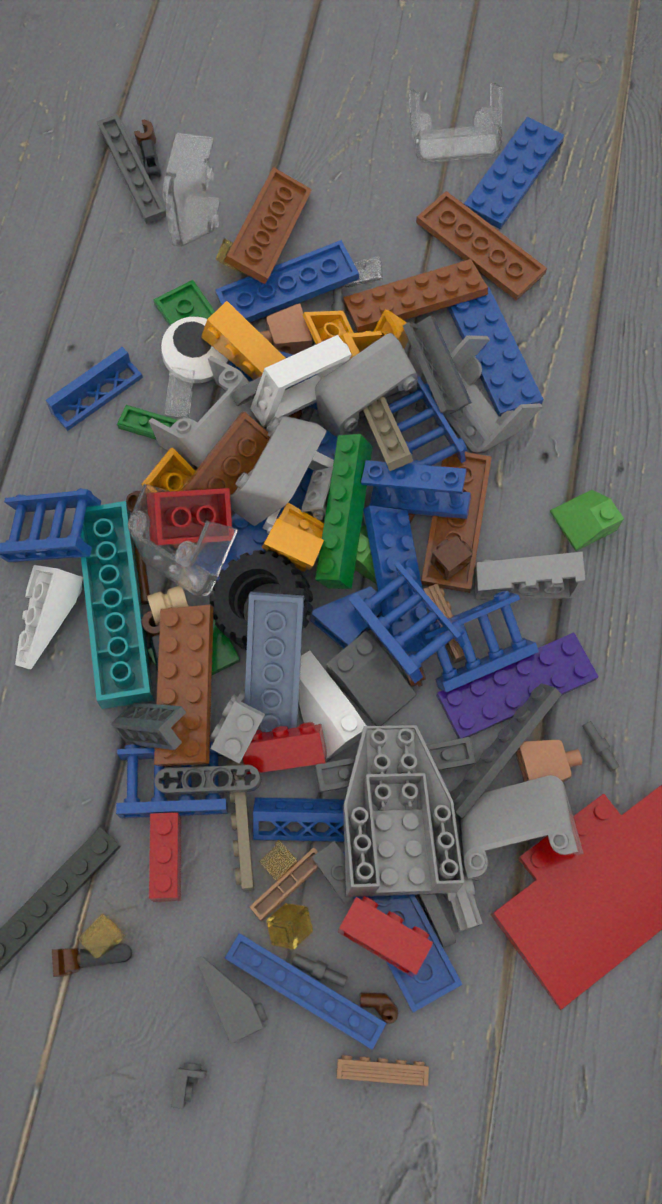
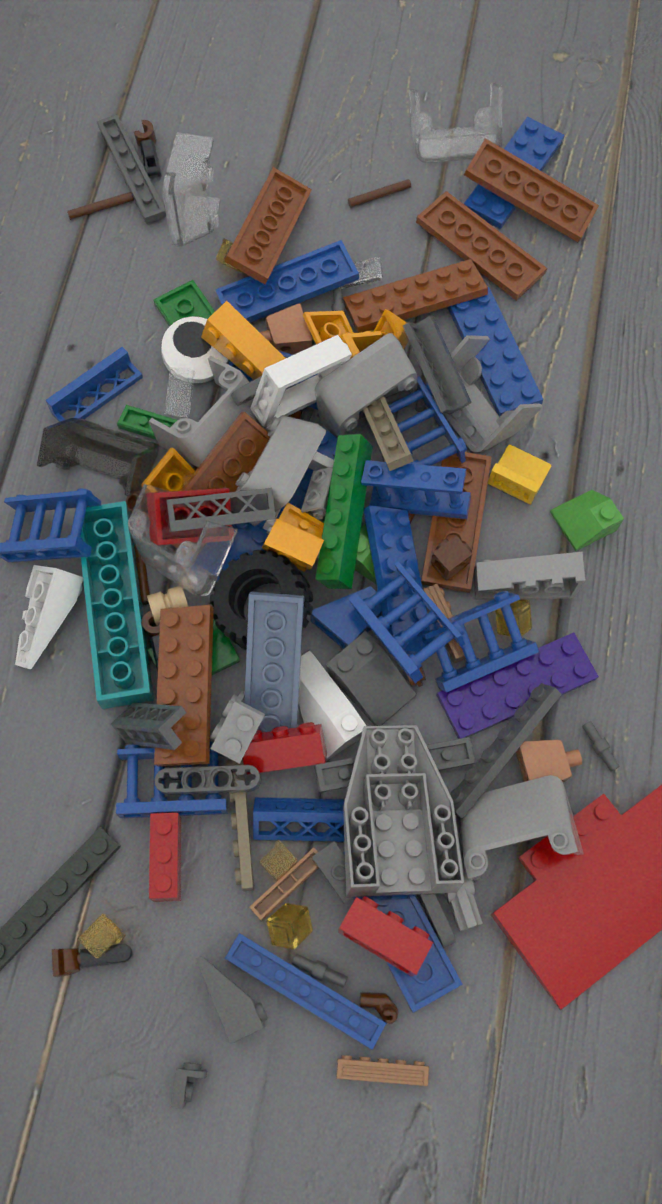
none -> clear smoke windscreen [37,418,160,496]
none -> reddish brown bar [67,192,134,220]
none -> dark grey fence [166,488,276,532]
none -> reddish brown bar [348,179,411,208]
none -> dark orange plate [464,138,599,242]
none -> yellow bracket [488,445,551,505]
none -> clear yellow panel [495,599,532,636]

